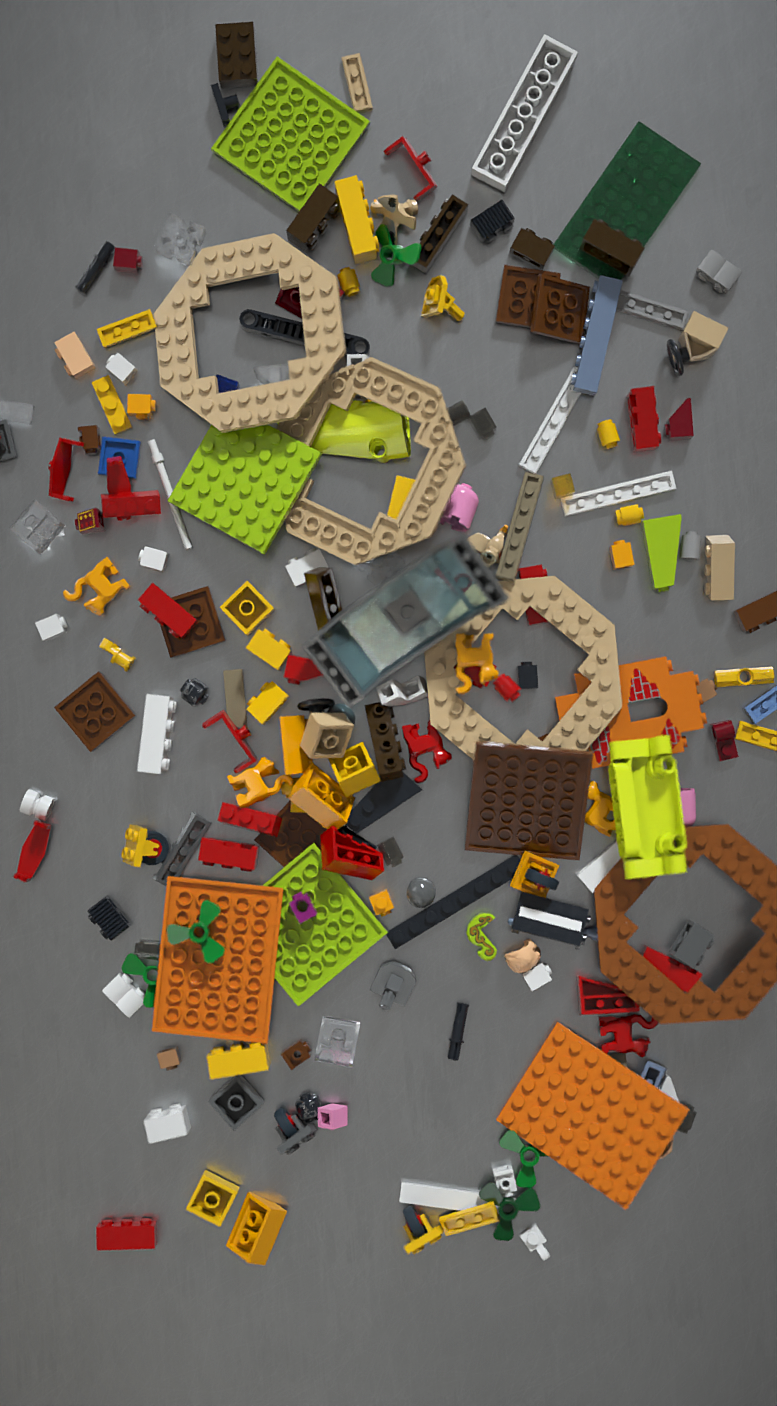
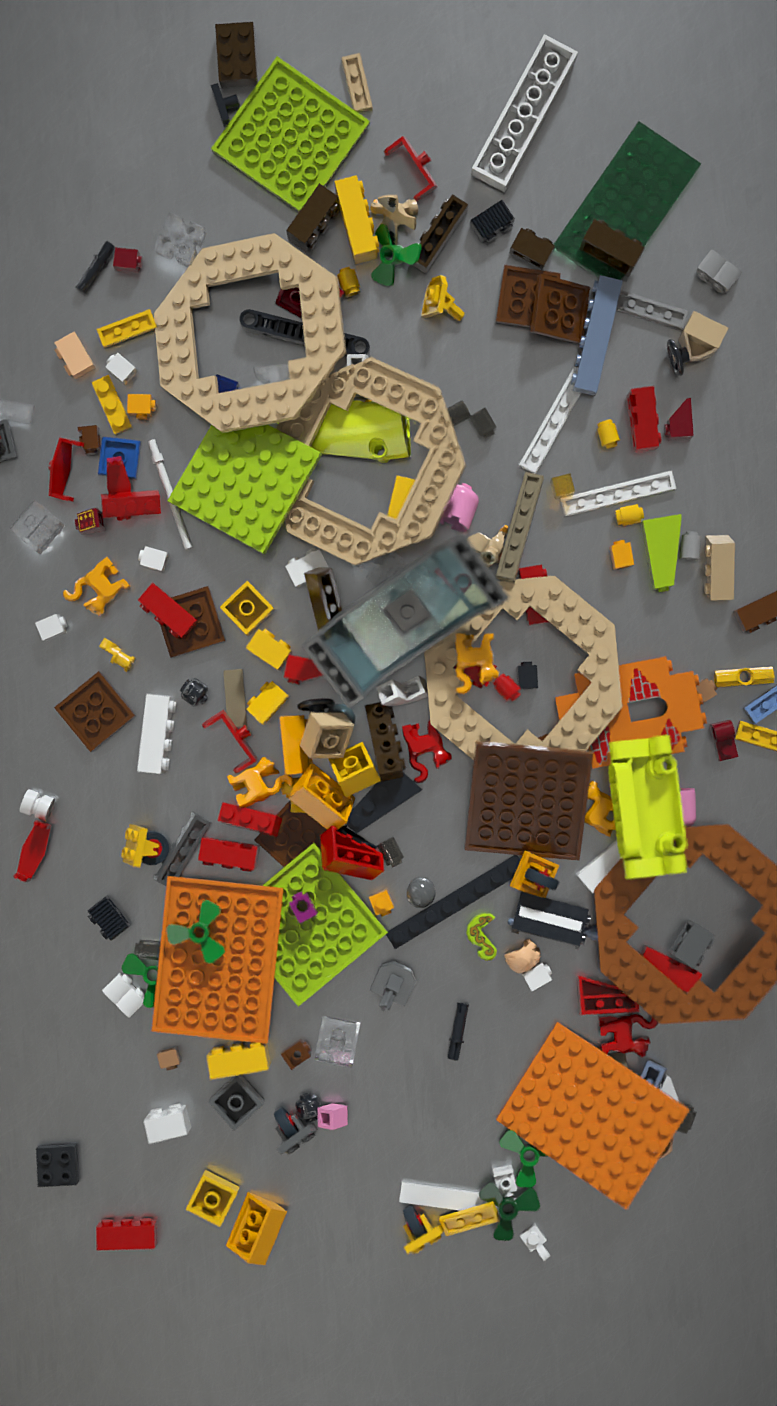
none -> black brick [36,1143,79,1187]

